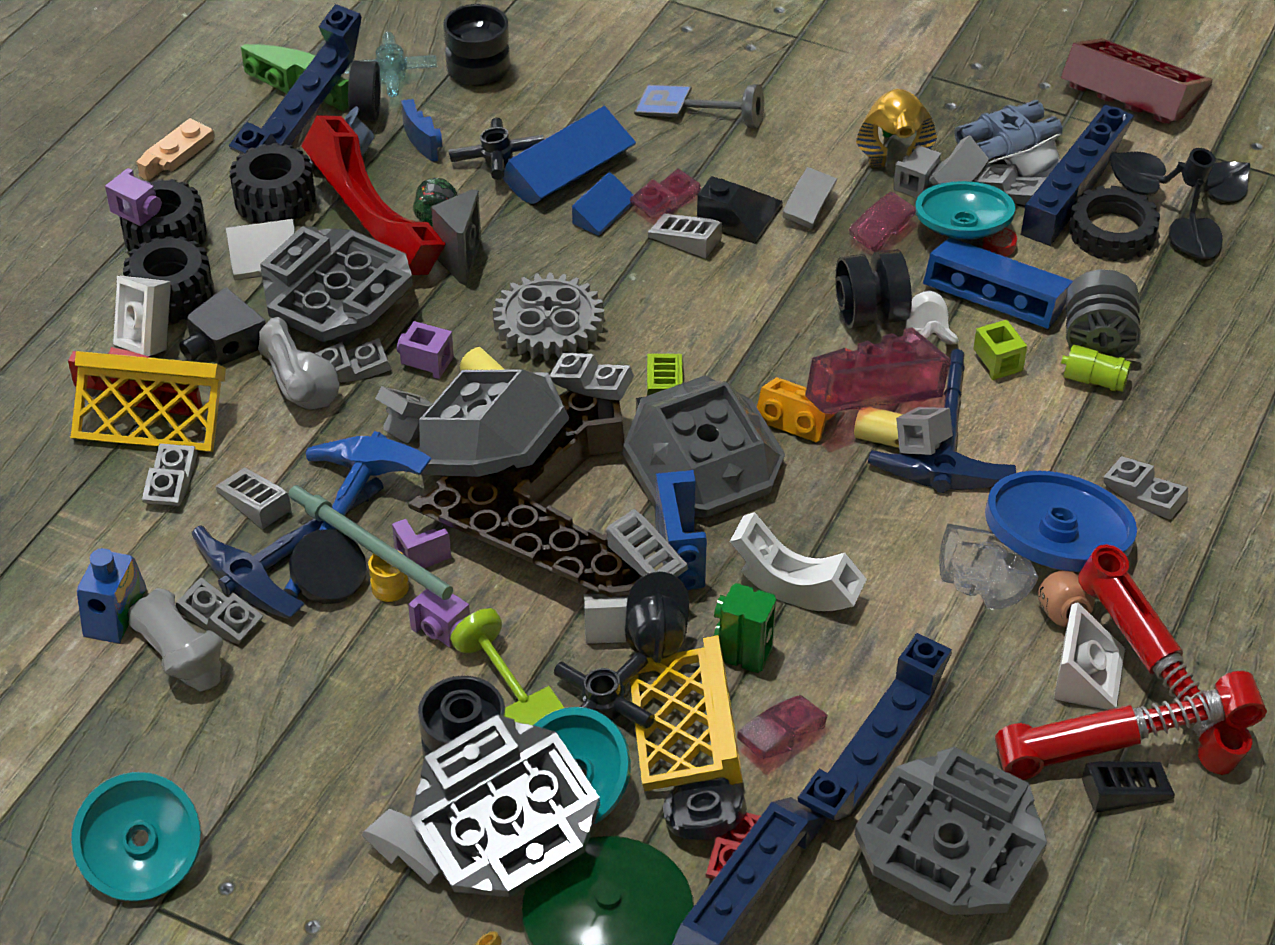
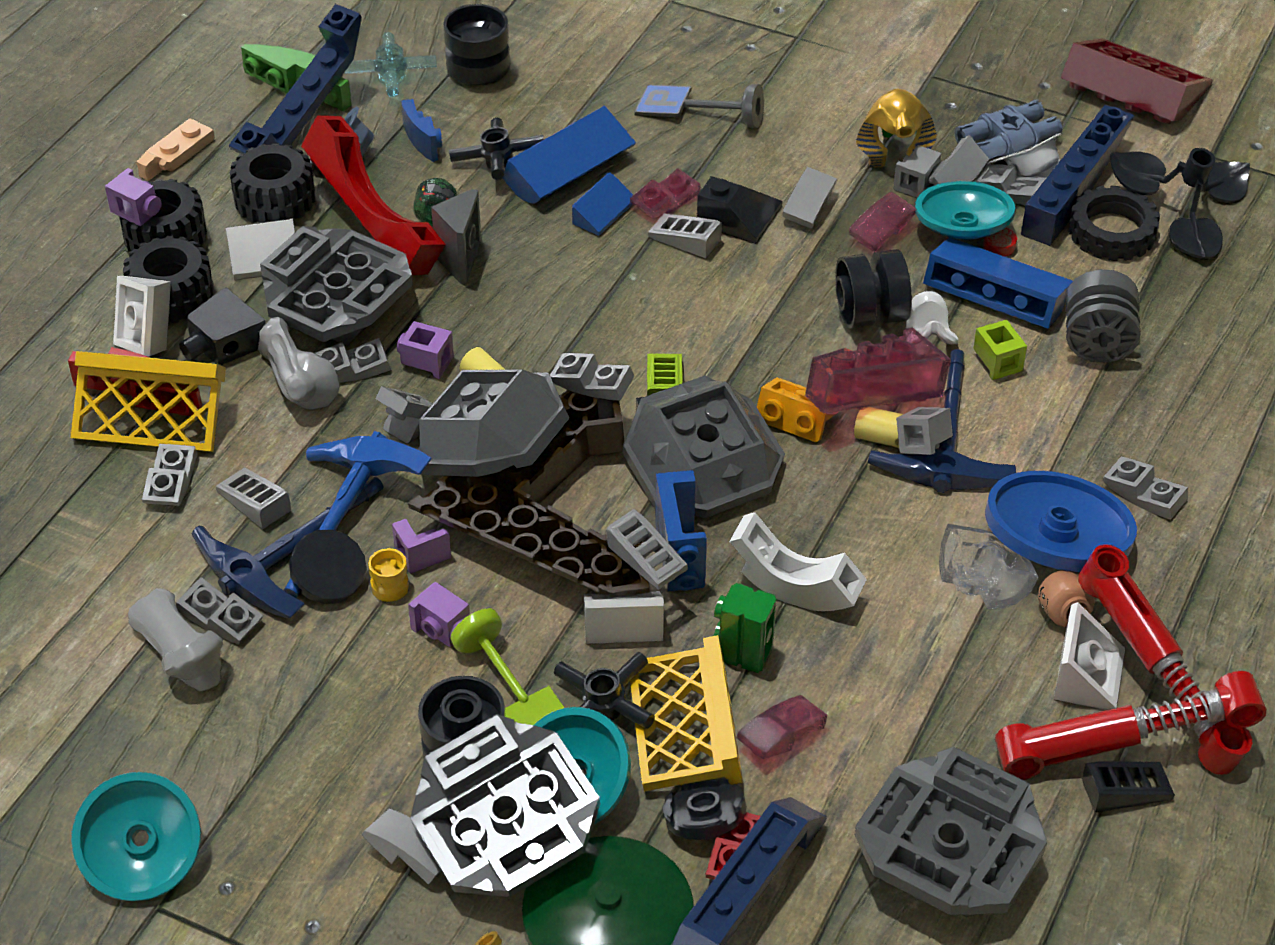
blue torso [77,548,147,644] -> none
sand green bar [288,485,453,600] -> none
black tyre [348,61,381,121] -> none
light grey gear [493,273,604,360] -> none
black piece [625,571,689,663] -> none
dark blue slope [798,633,952,821] -> none
lime piece [1061,344,1132,392] -> none

